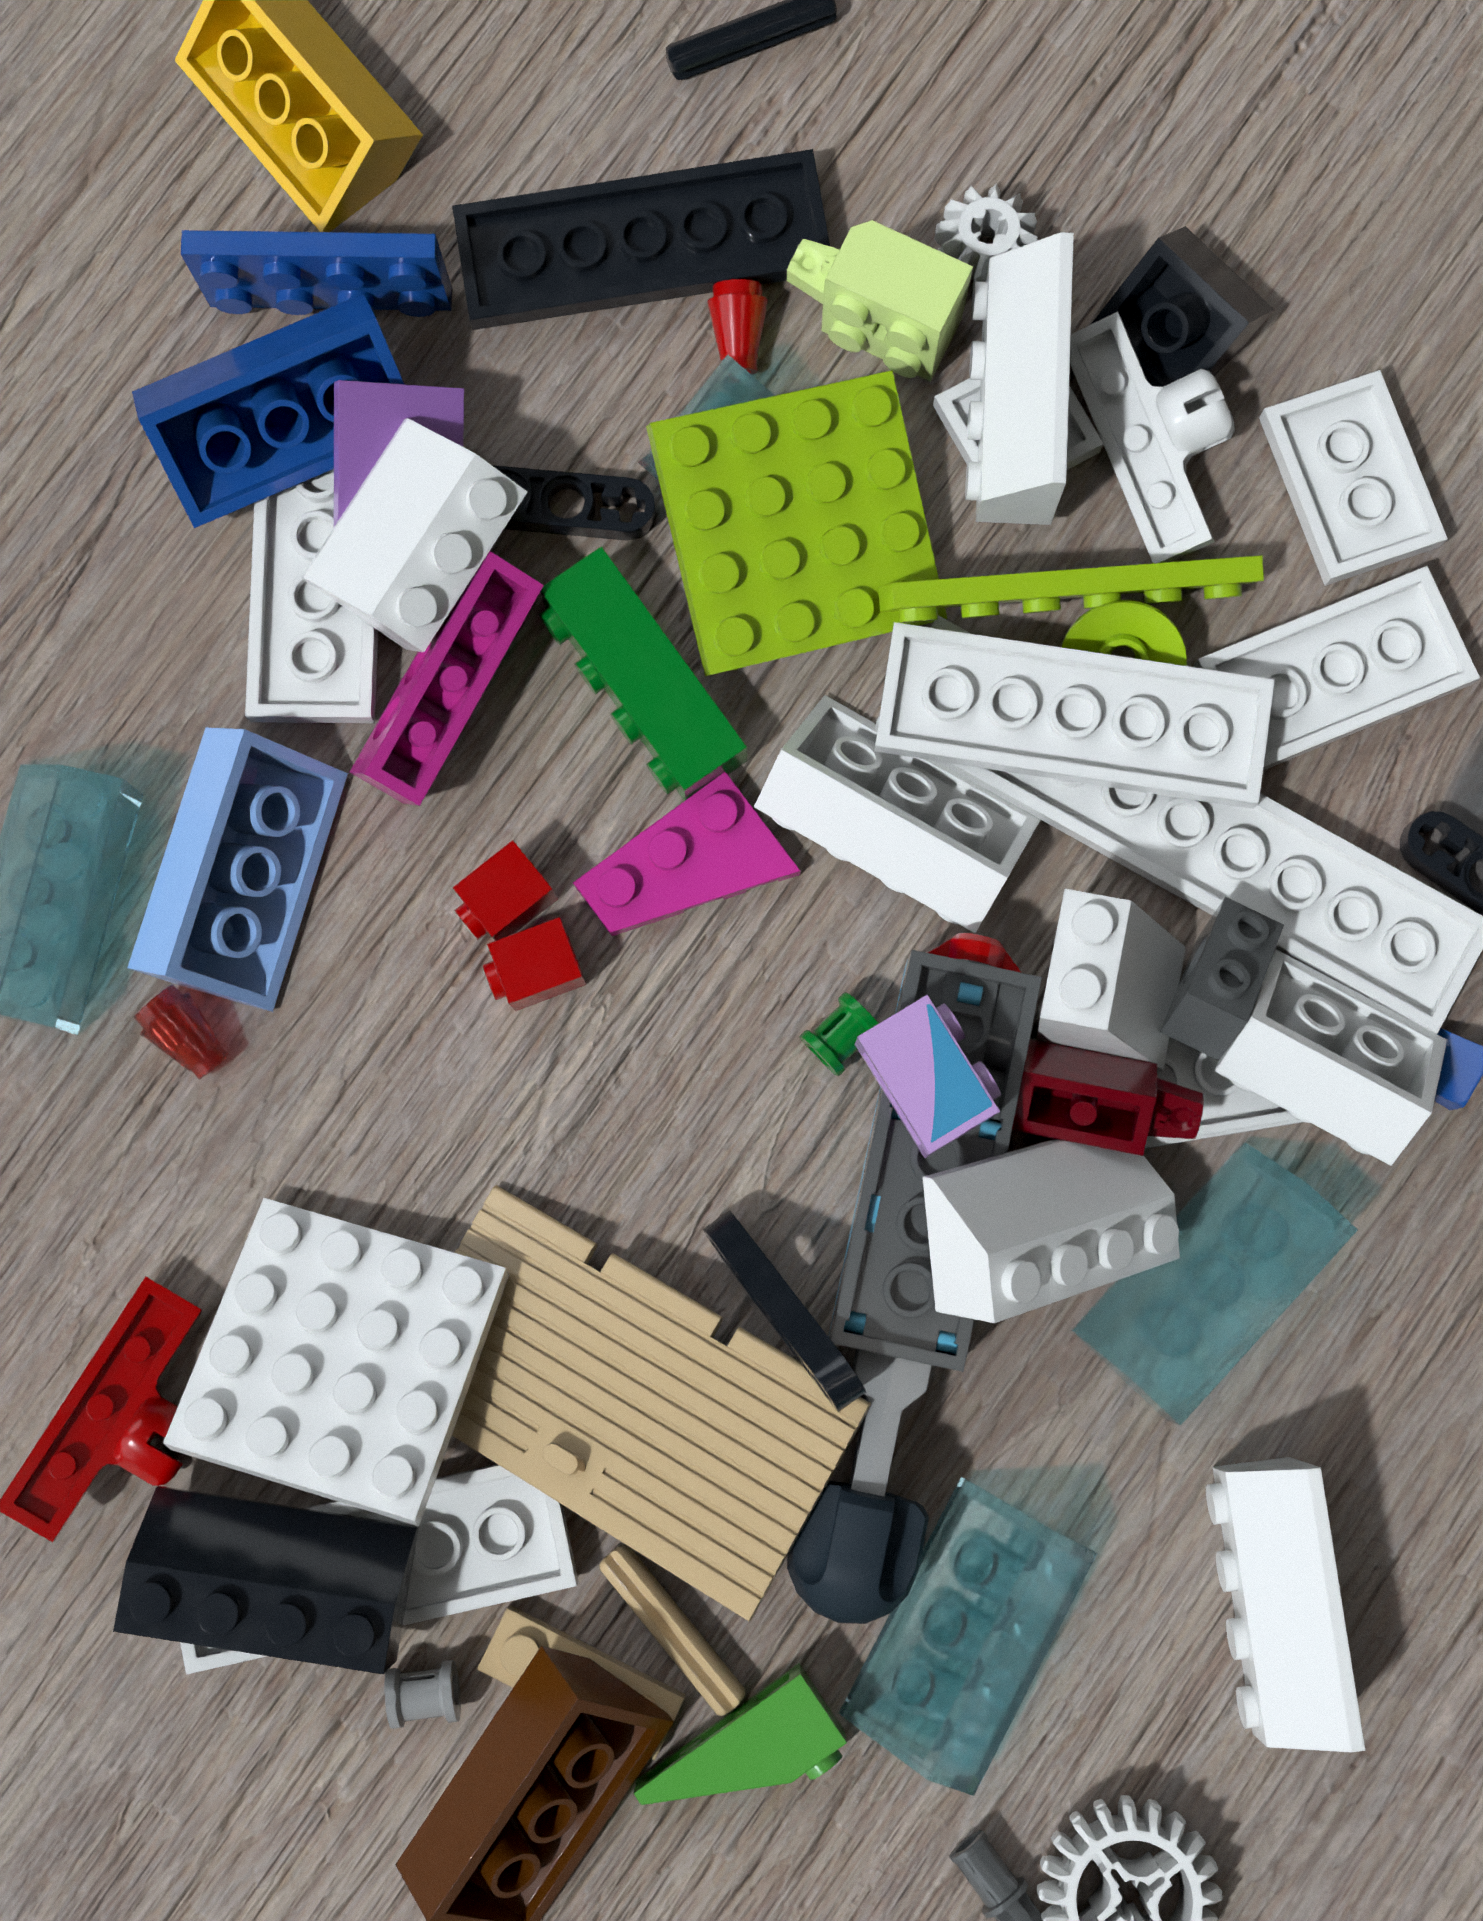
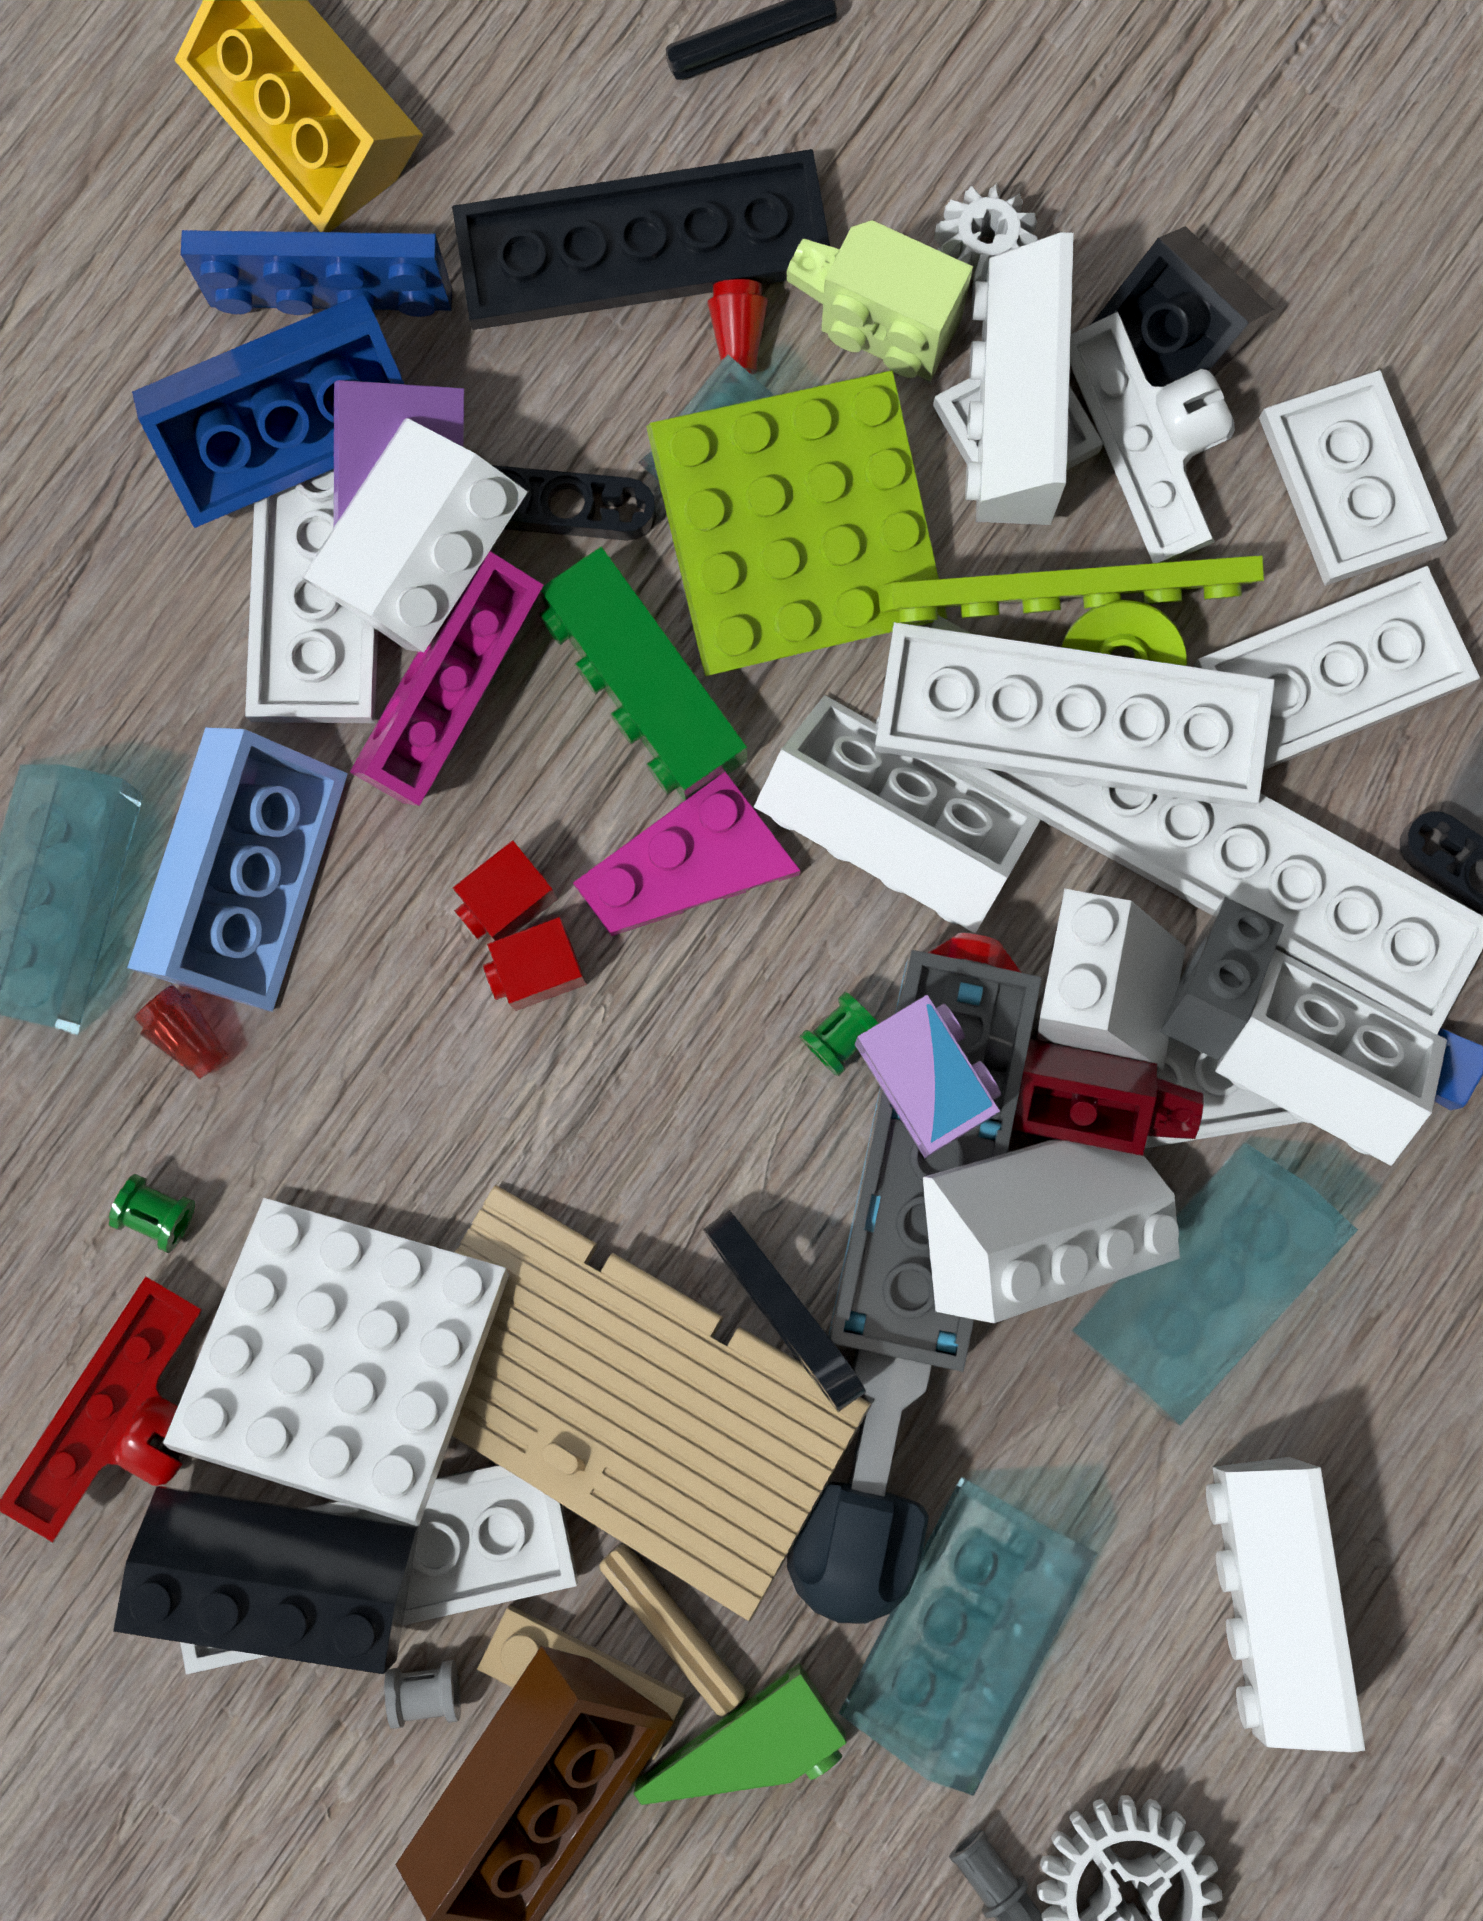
none -> green bush [108,1174,195,1253]

